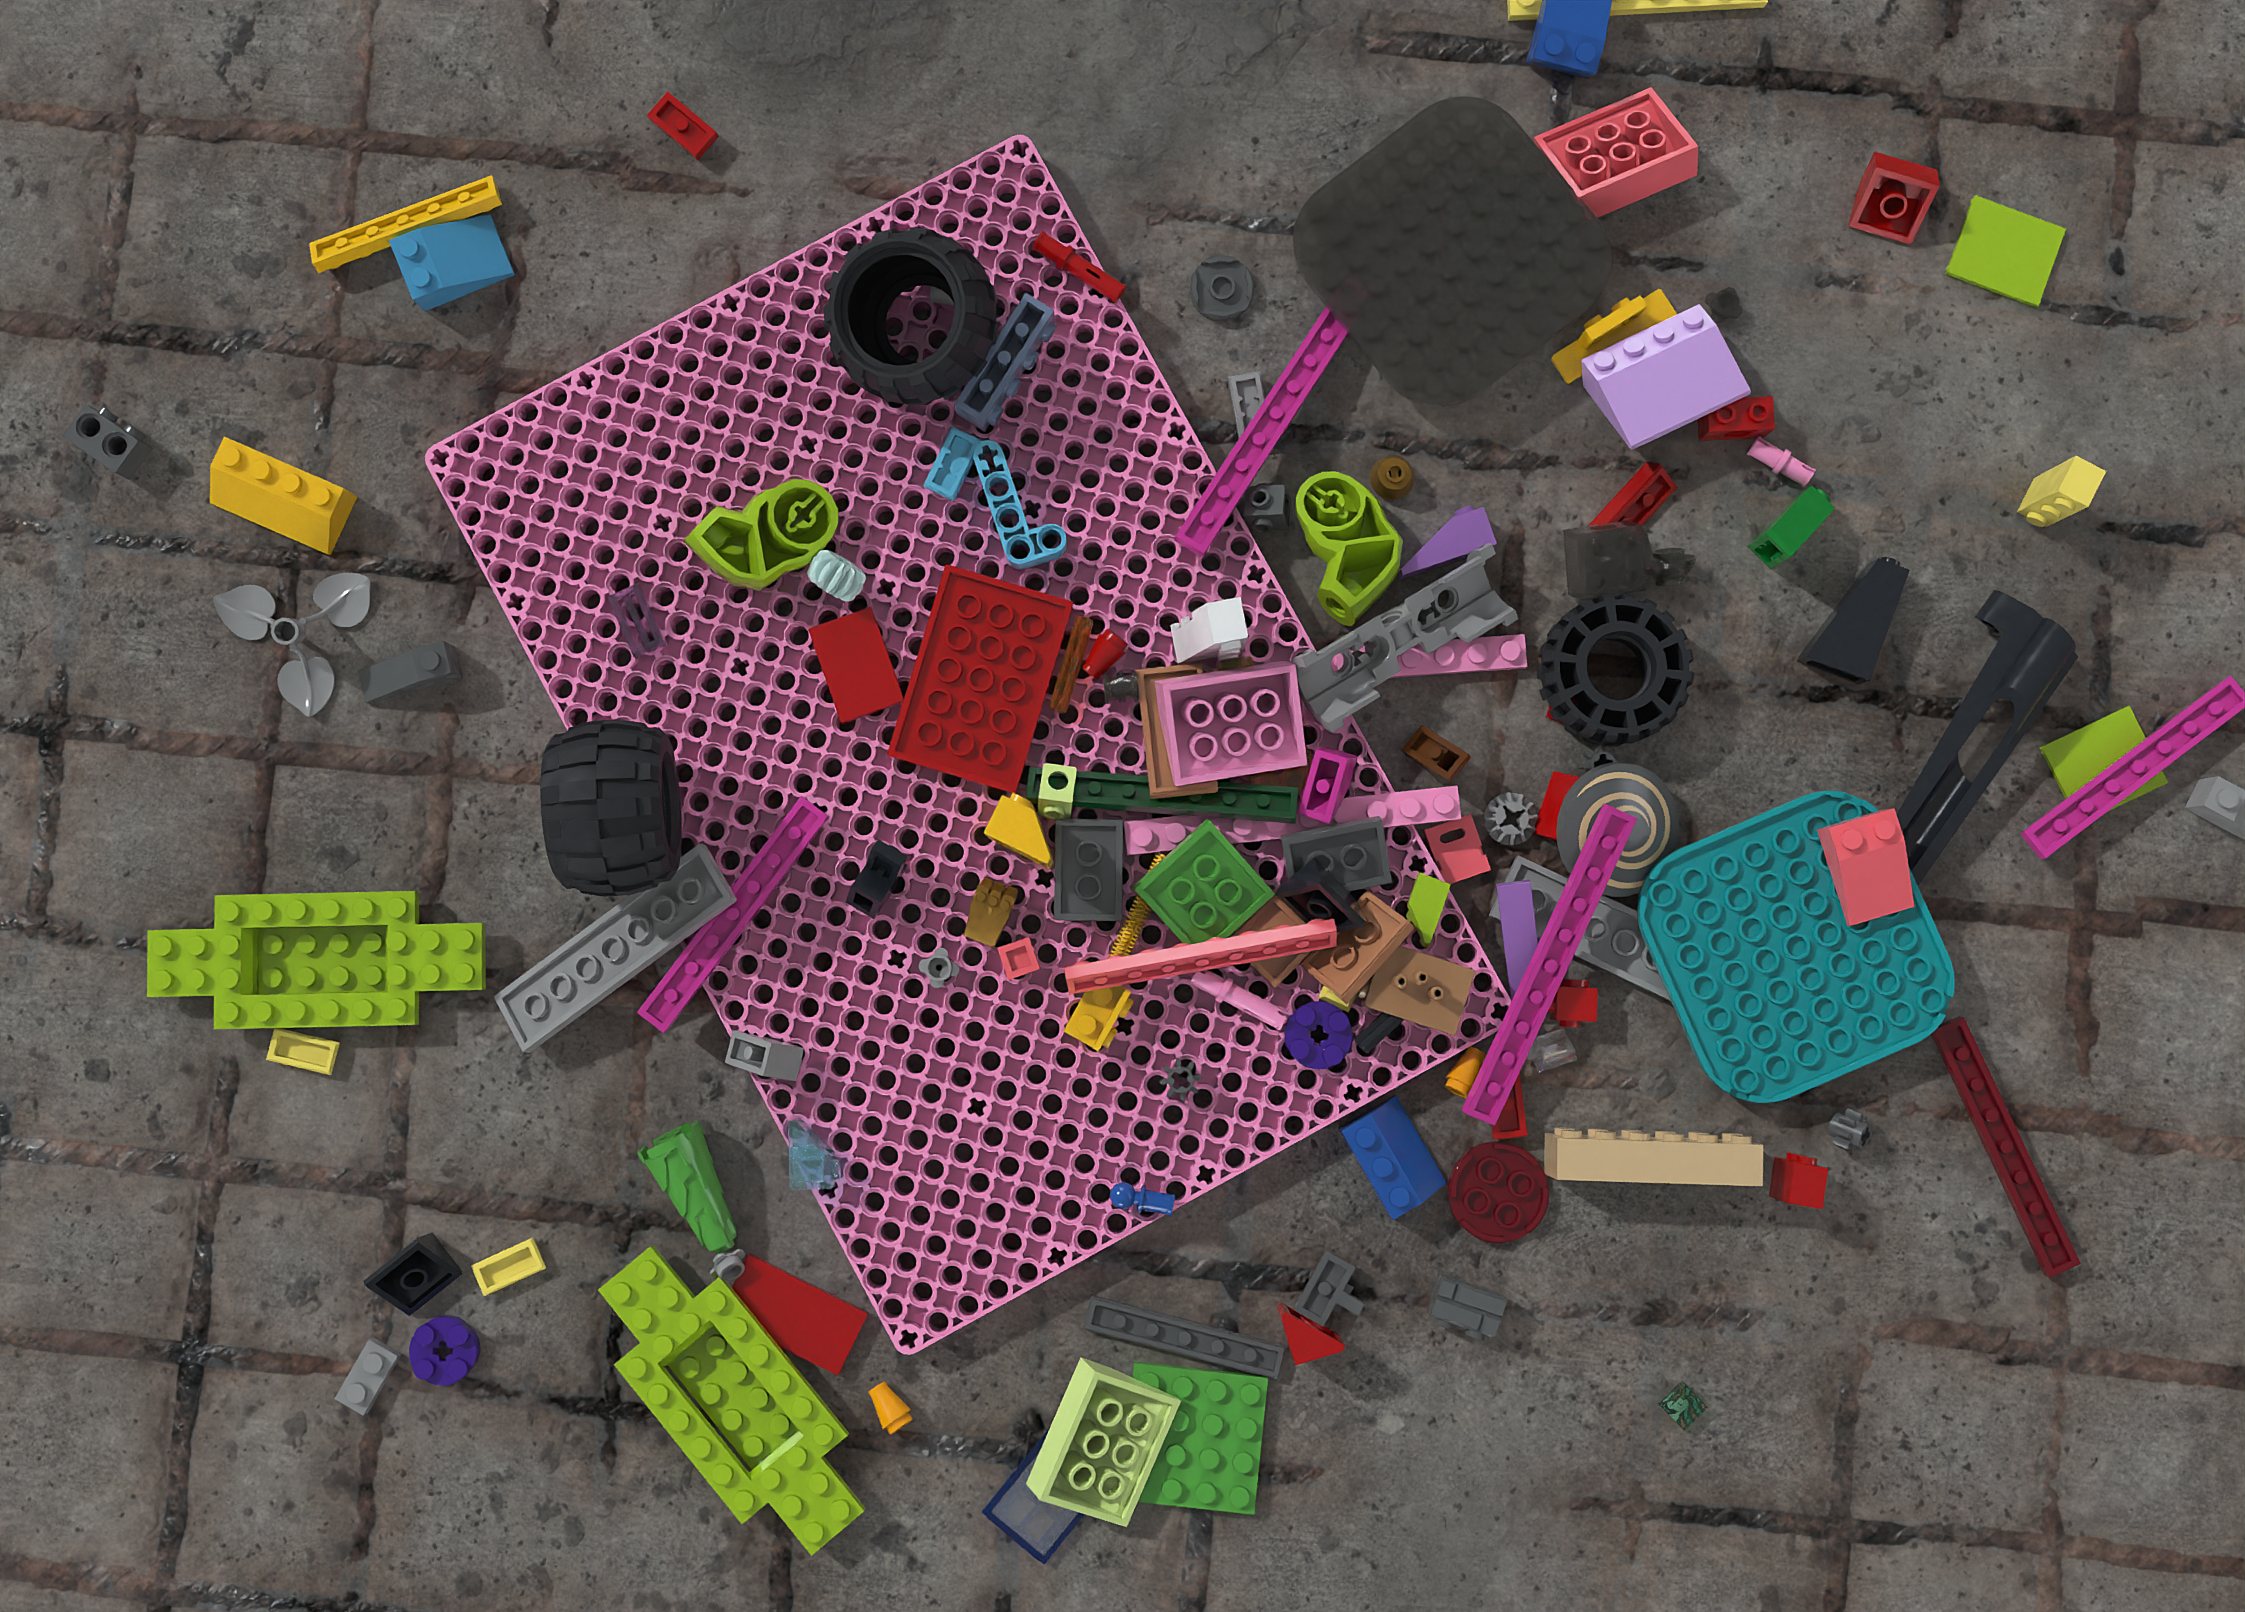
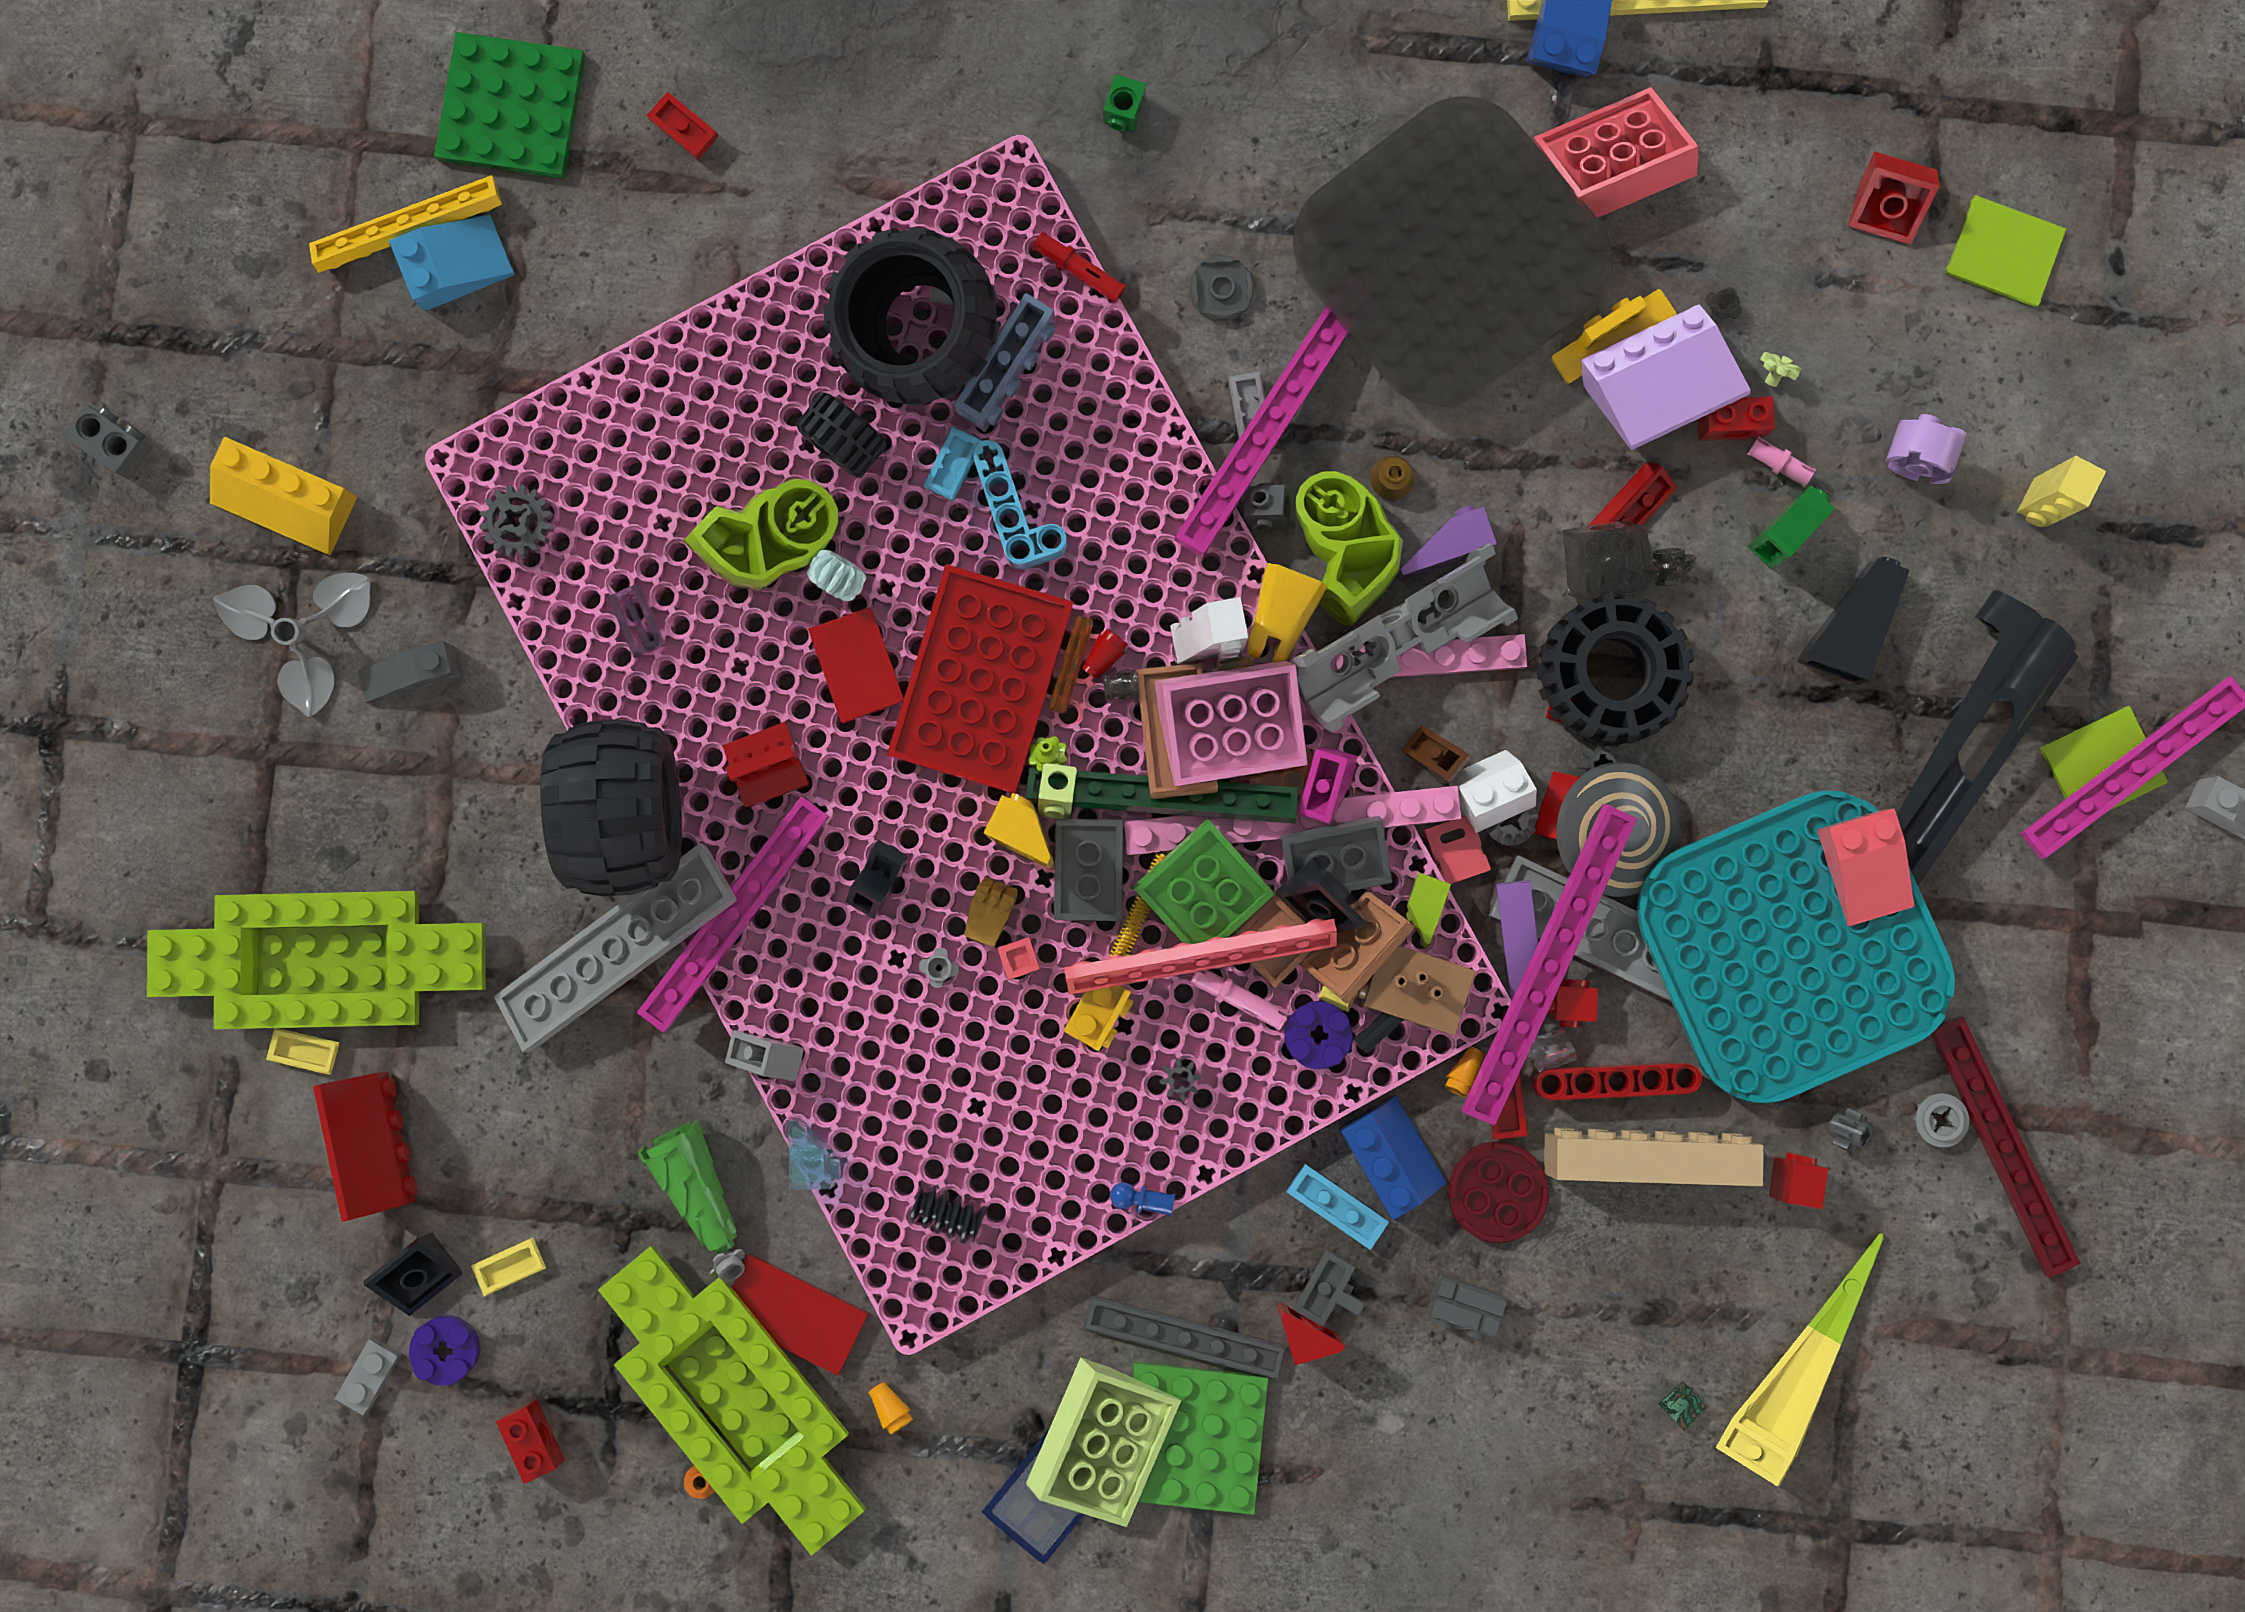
none -> red slope [313,1071,418,1222]
none -> green plate [434,32,586,179]
none -> dark grey gear [479,485,555,558]
none -> red brick [496,1399,565,1484]
none -> orange plate [684,1465,715,1499]
none -> red bracket [722,722,810,809]
none -> black tyre [796,392,887,478]
none -> black piece [910,1184,987,1244]
none -> lime plant [1029,736,1067,773]
none -> green brick [1103,74,1146,132]
none -> yellow piece [1248,563,1327,663]
none -> medium azure plate [1286,1163,1389,1250]
none -> white slope [1449,750,1537,833]
none -> red beam [1531,1062,1702,1100]
none -> light yellow plate [1716,1233,1884,1487]
none -> yellowish green plant [1760,352,1801,387]
none -> lavender brick [1886,414,1966,484]
none -> light grey gear [1913,1093,1969,1147]

